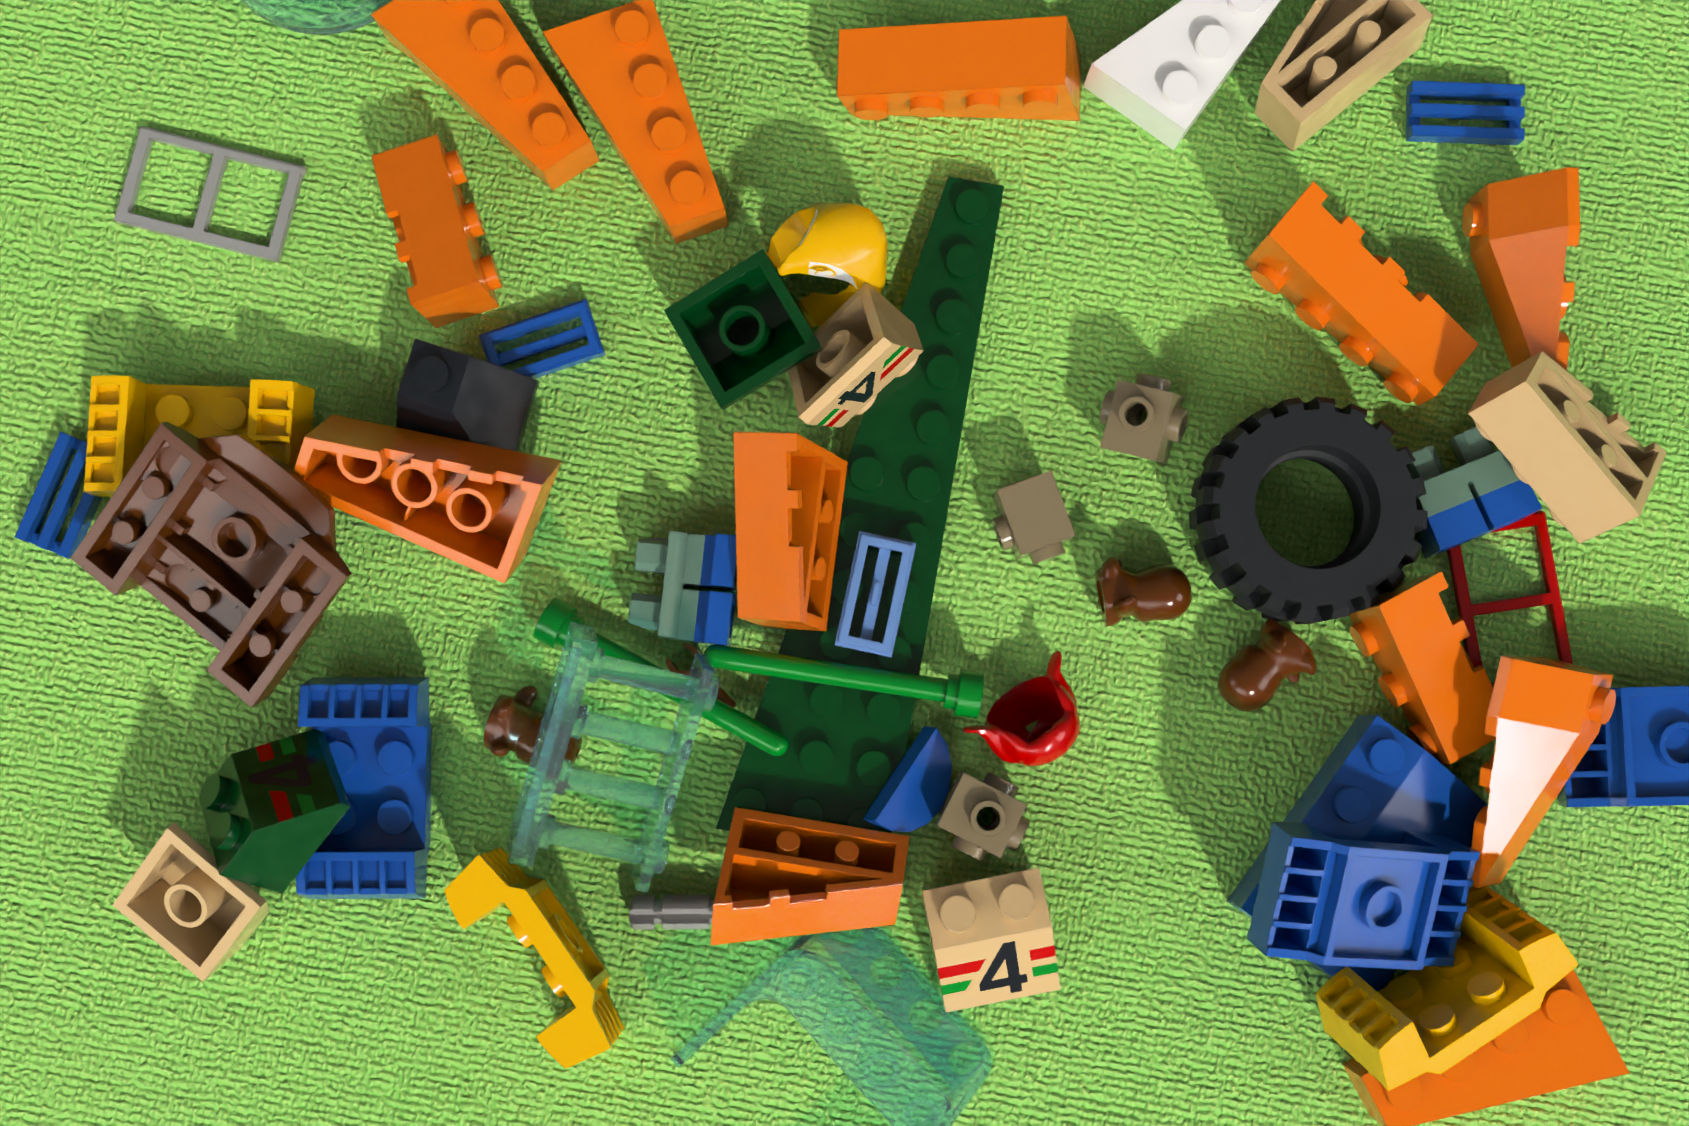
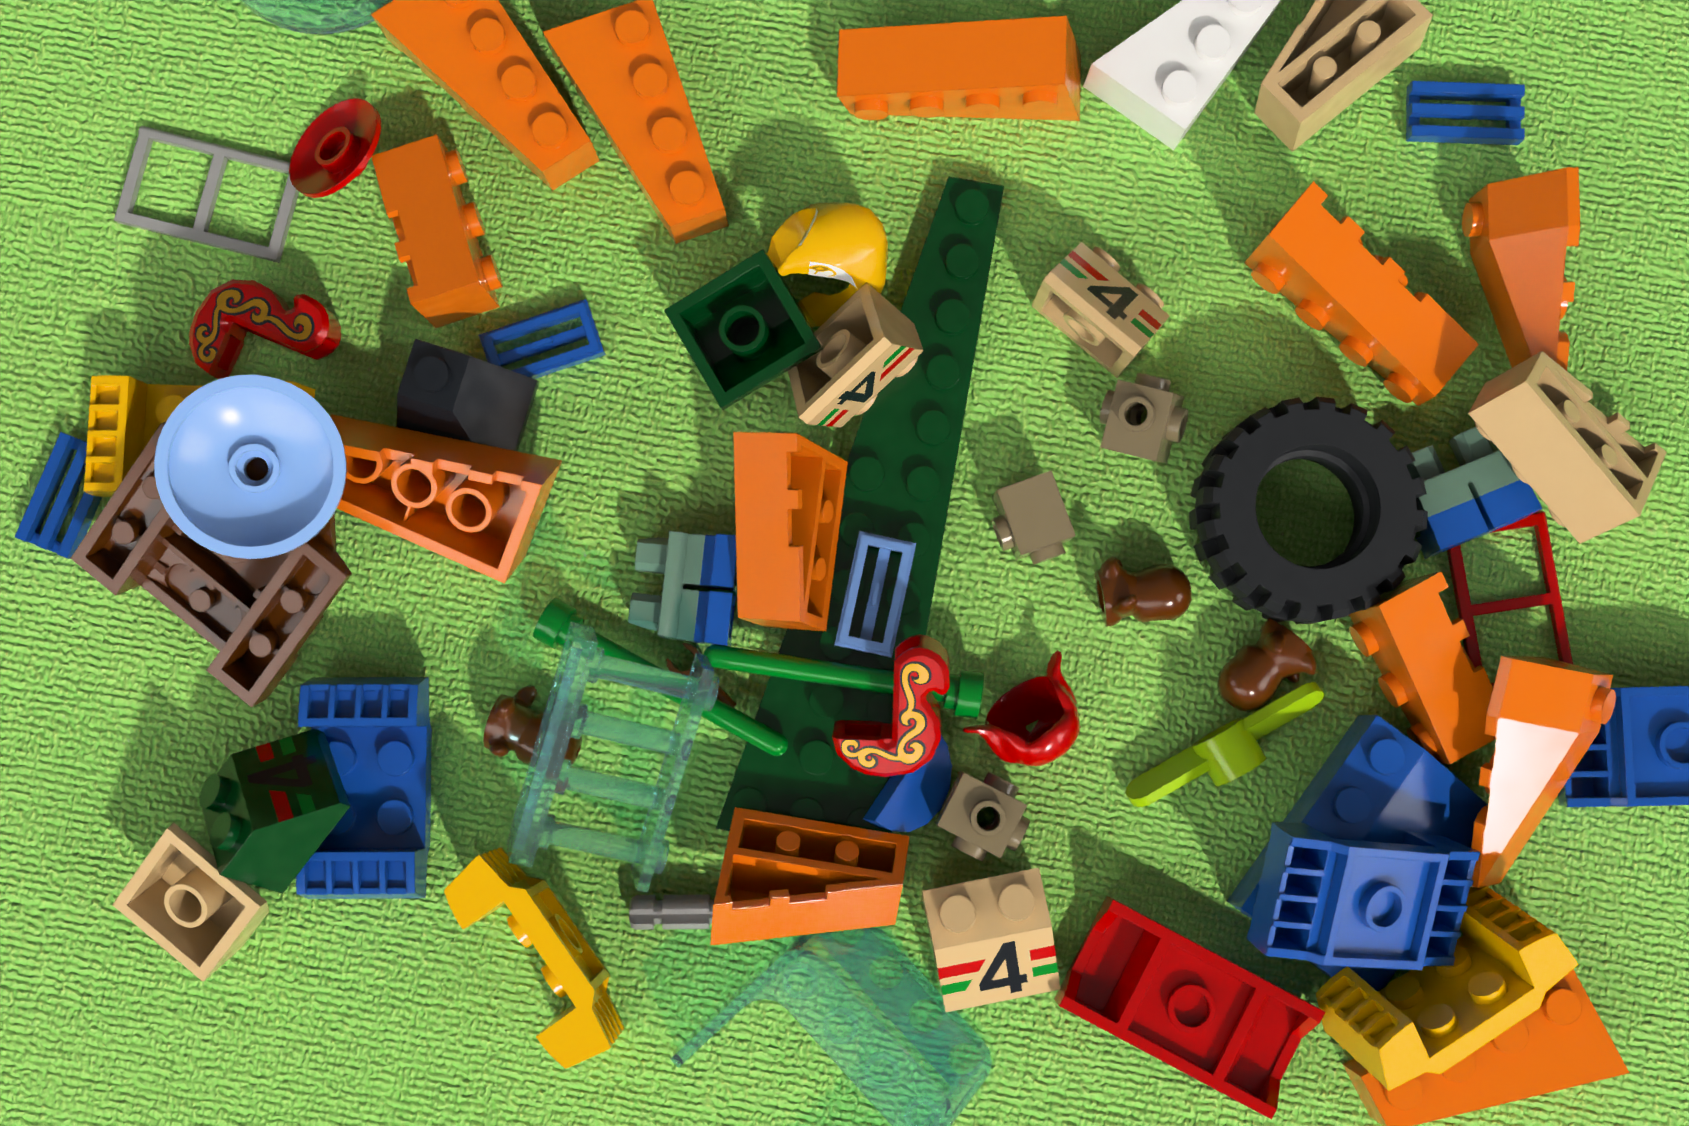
none -> light blue dish [154,374,347,559]
none -> red animal [189,279,341,379]
none -> red dish [289,98,381,198]
none -> red animal [832,634,950,777]
none -> tan slope [1031,242,1170,378]
none -> red piece [1054,896,1325,1120]
none -> lime piece [1125,682,1324,807]

